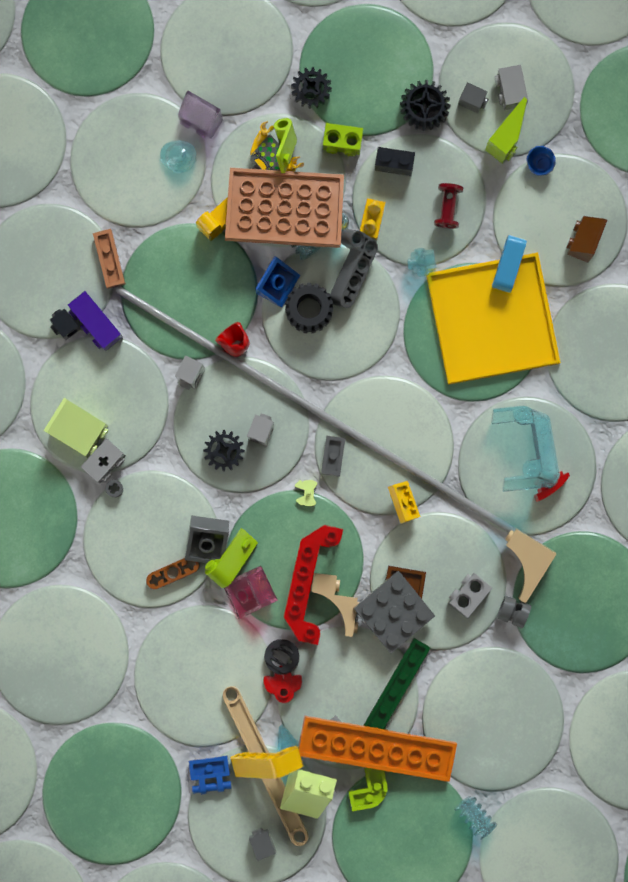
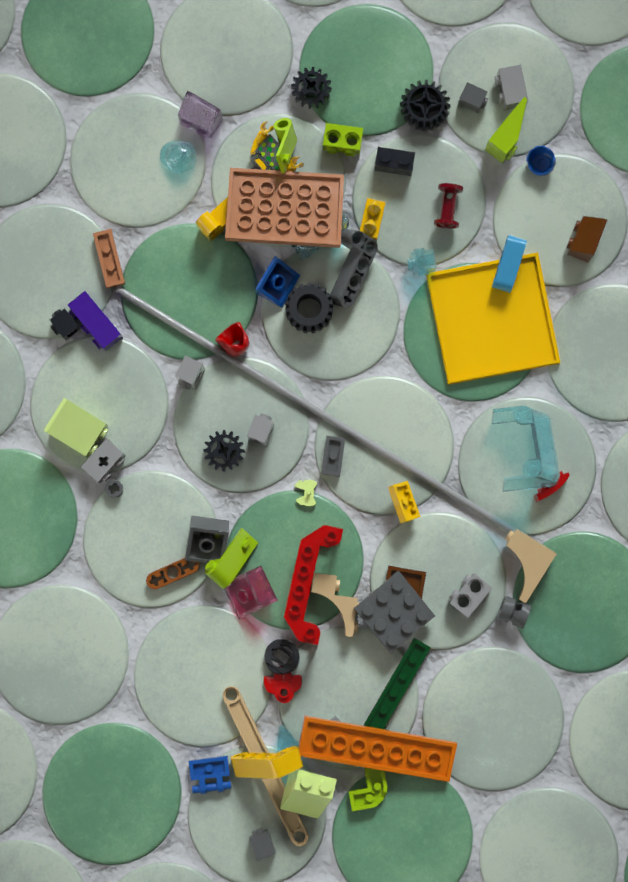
clear light blue piece [454,795,497,840] -> none

